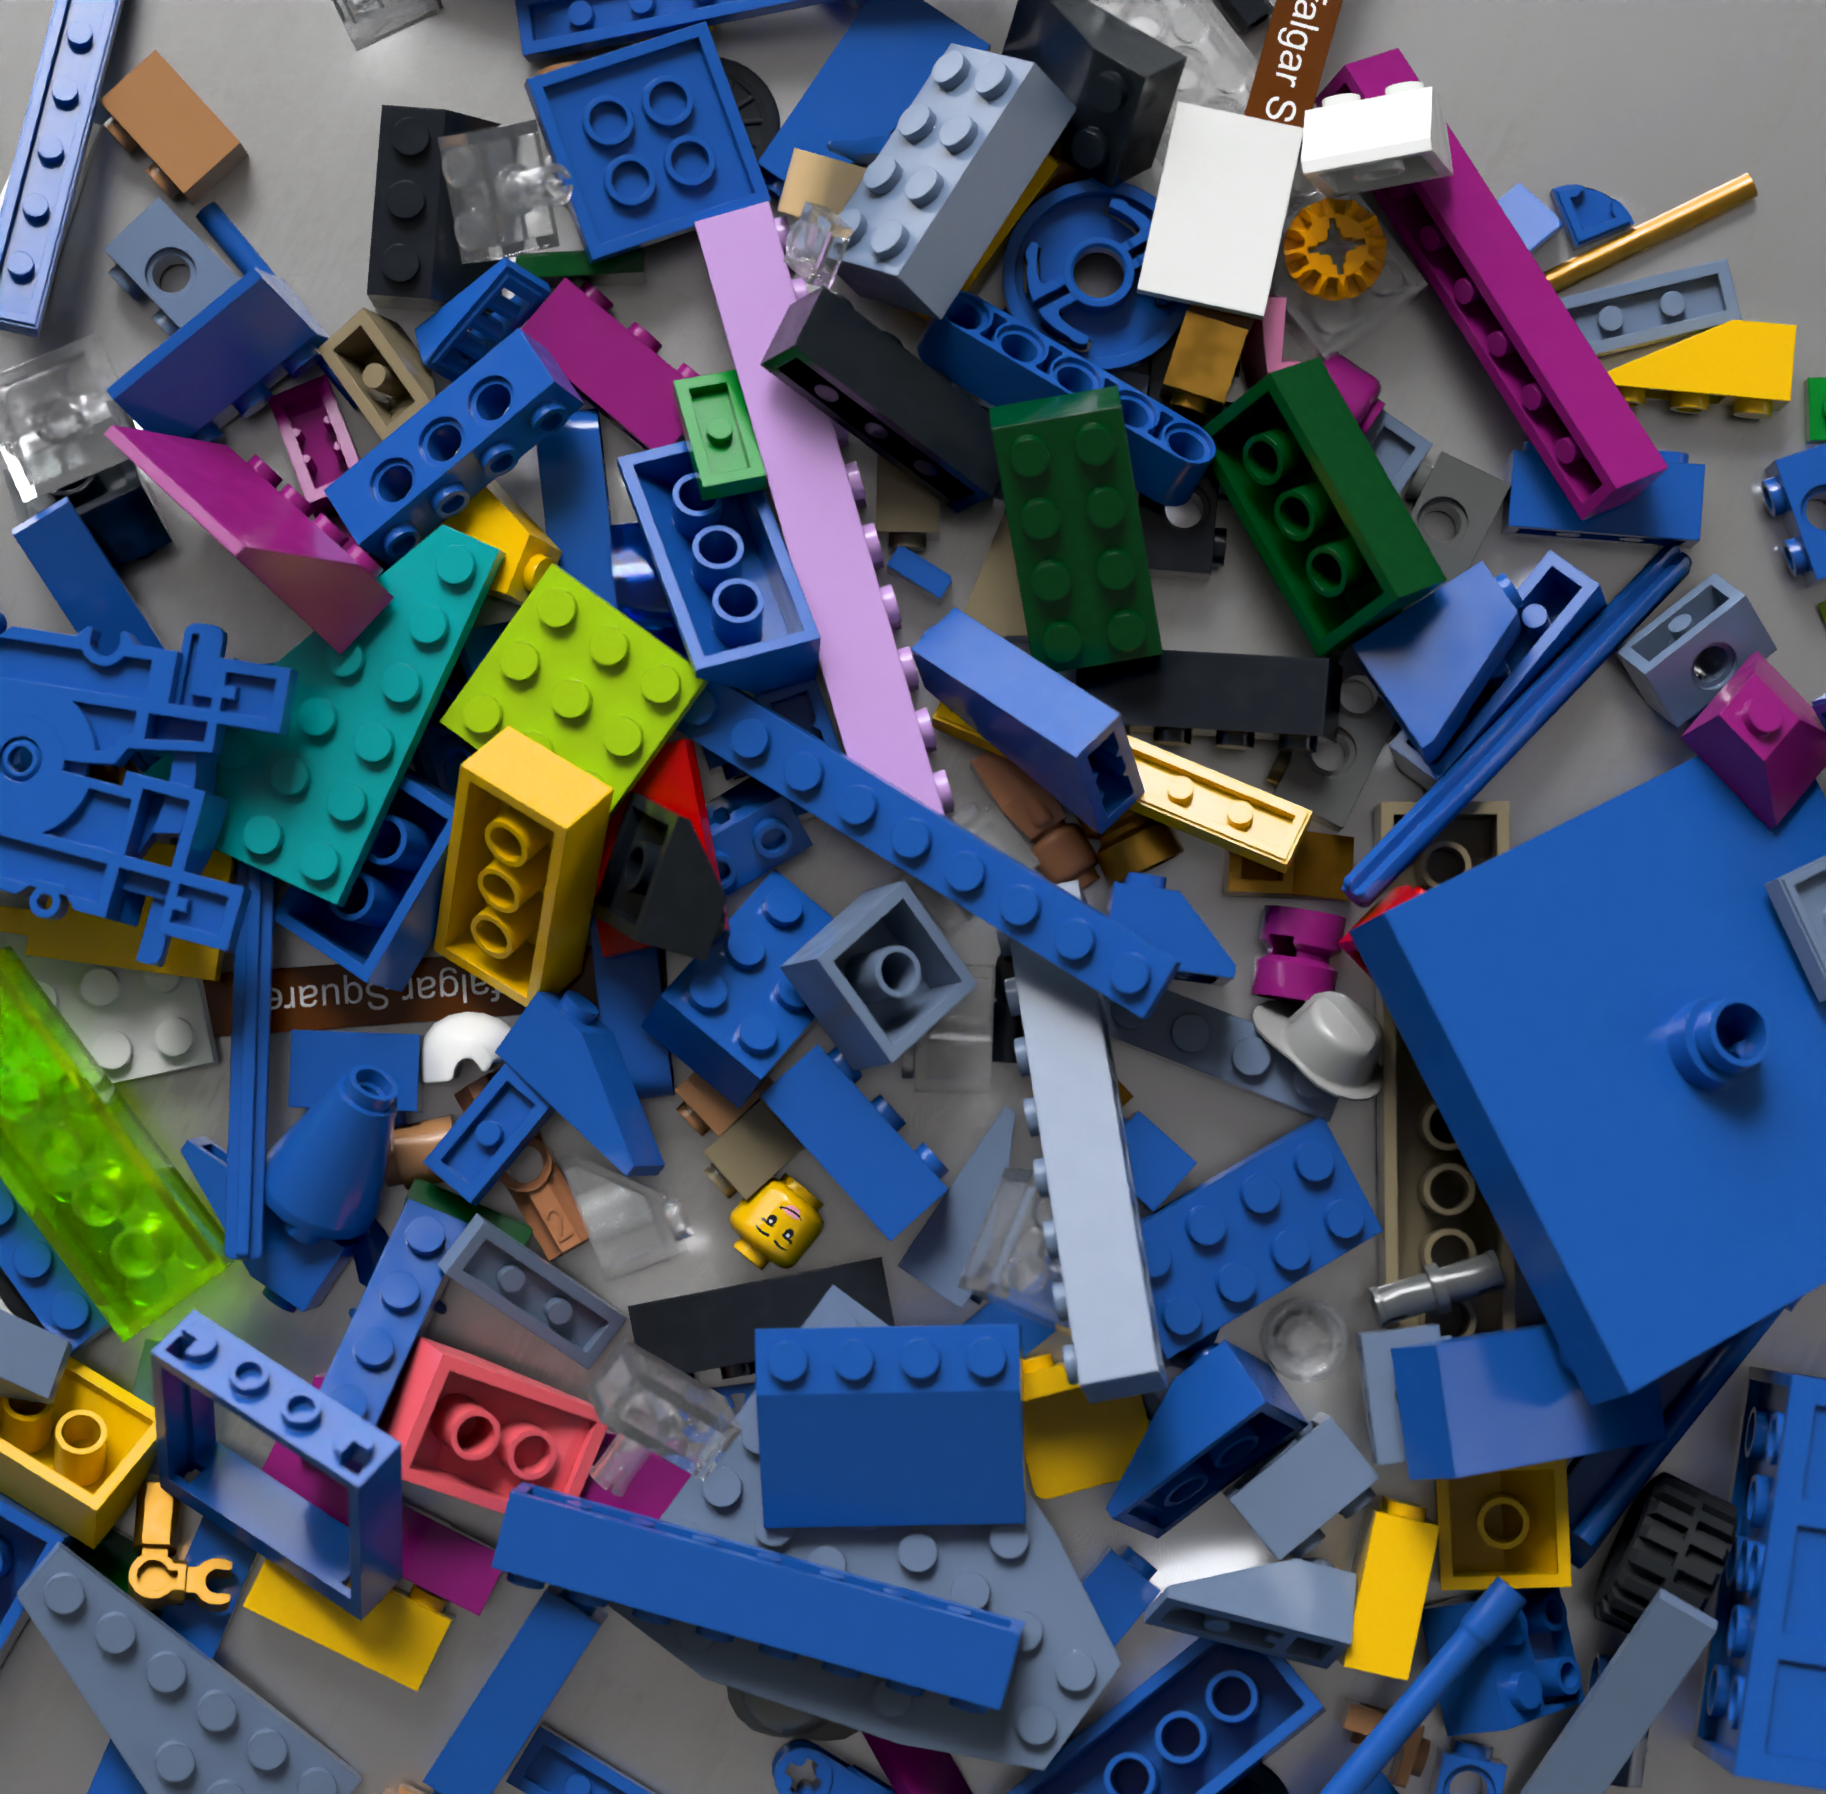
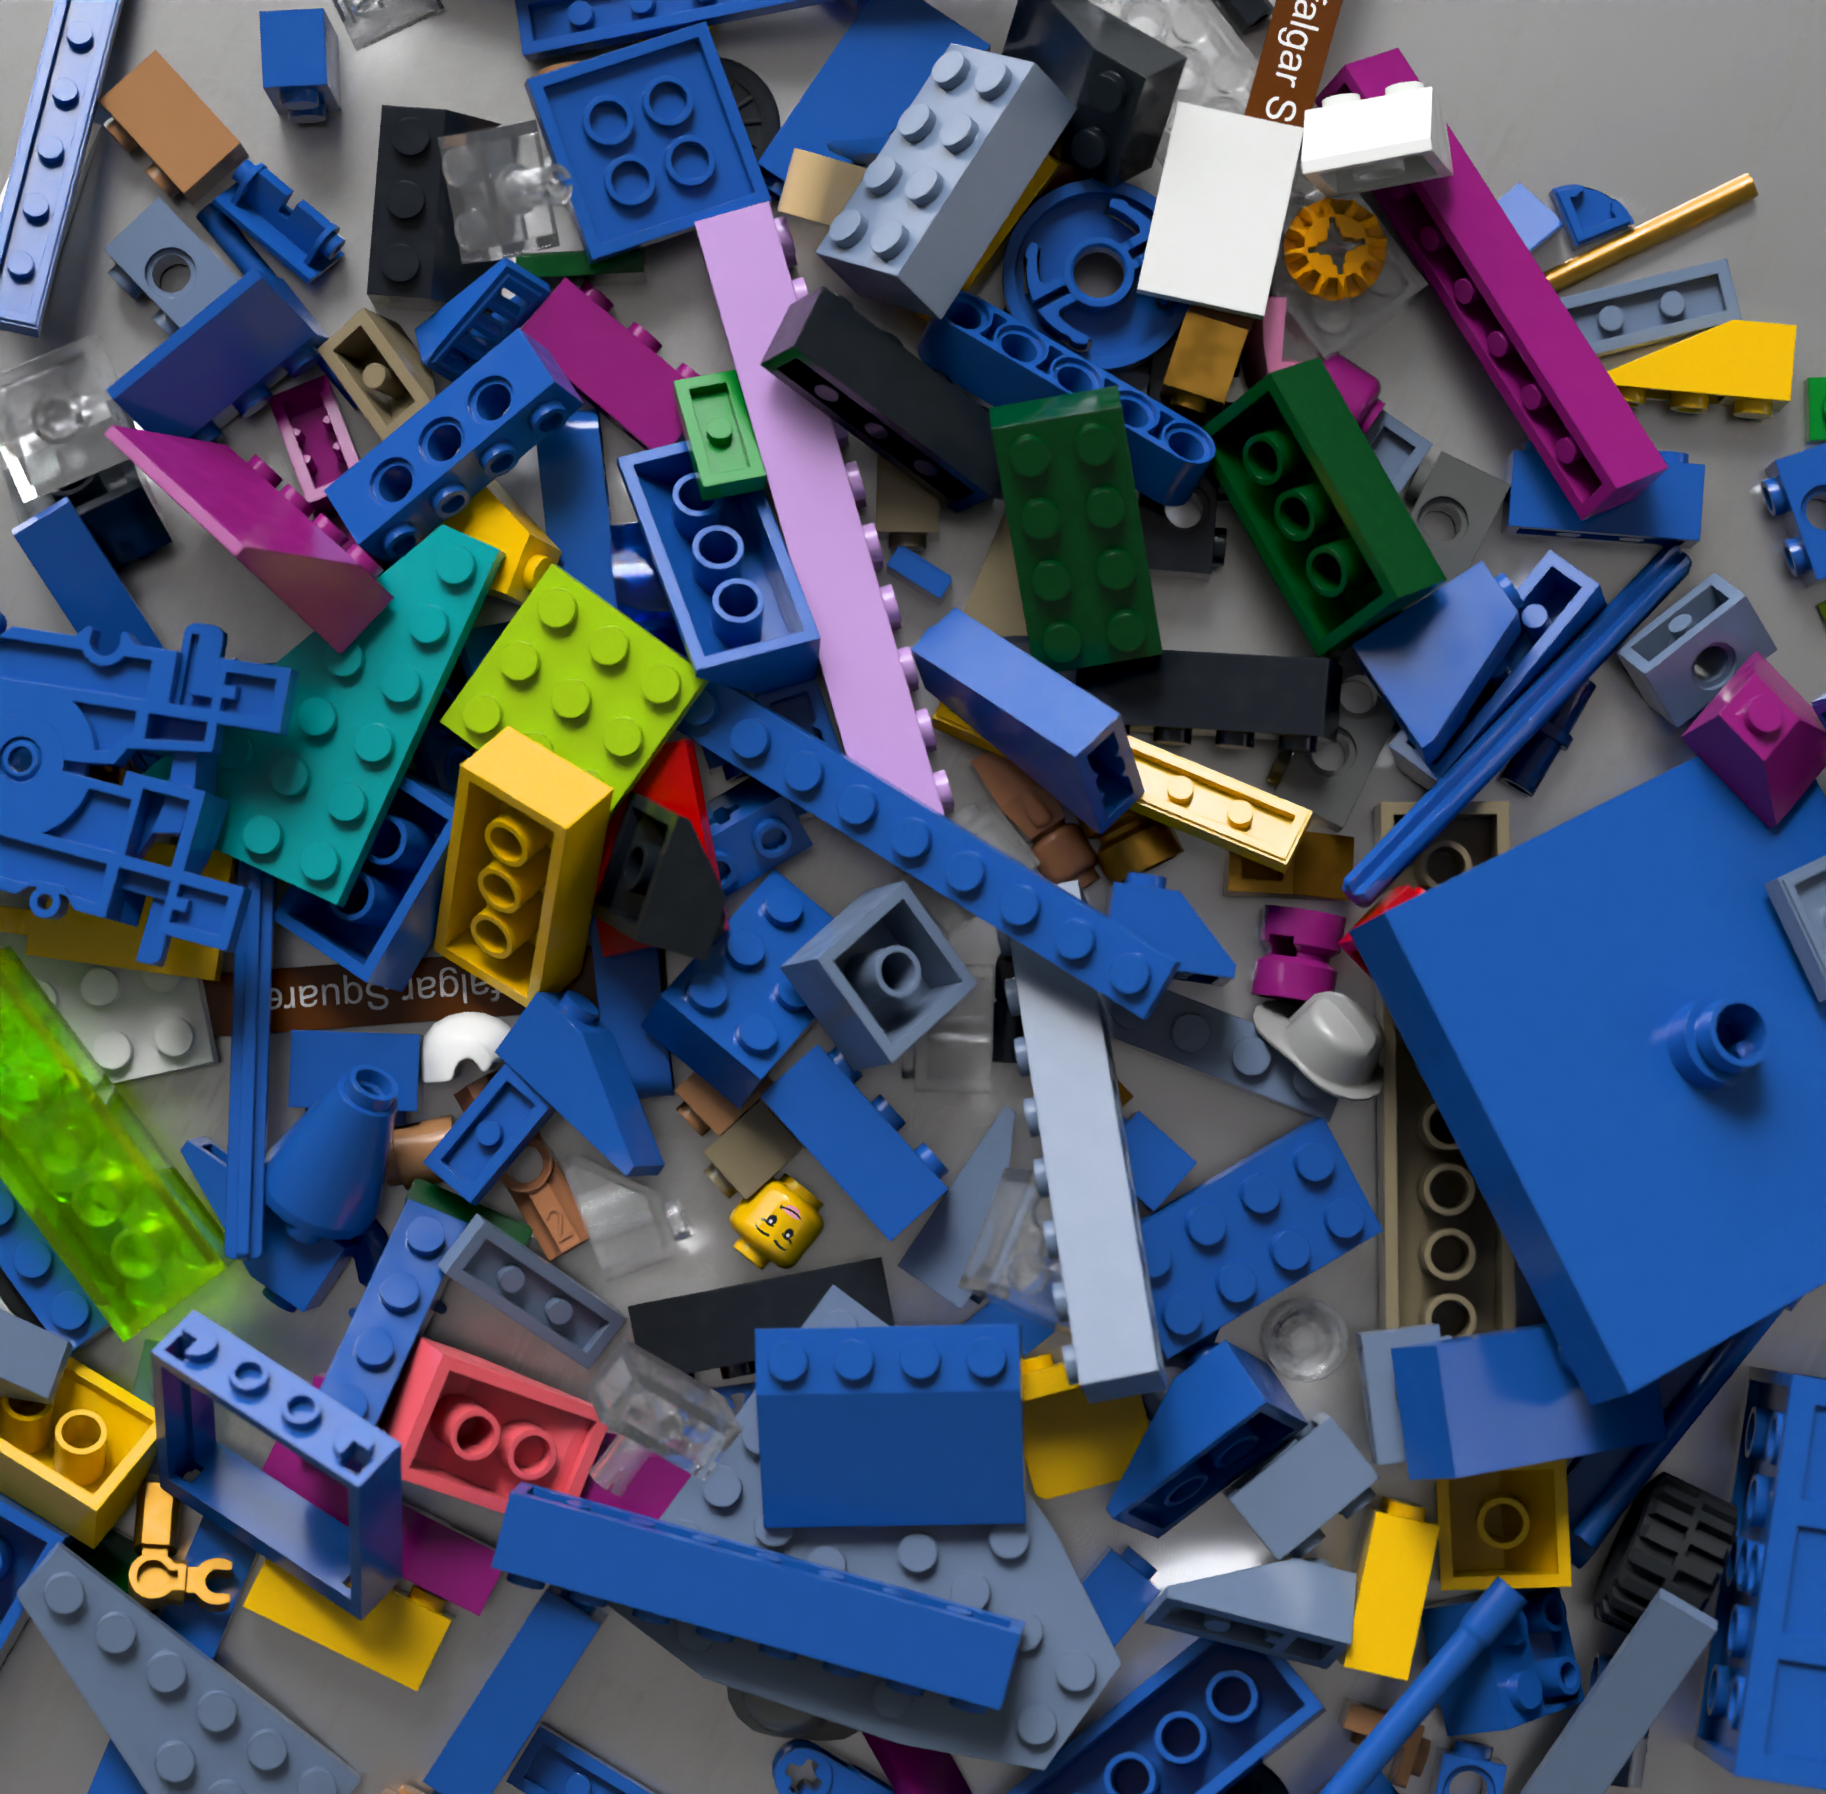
clear plate [783,201,854,290] -> none
dark grey pin [1368,1250,1505,1328] -> none
none -> blue hinge [212,159,346,284]
none -> blue brick [259,8,342,123]
none -> dark blue pin [1500,679,1596,797]

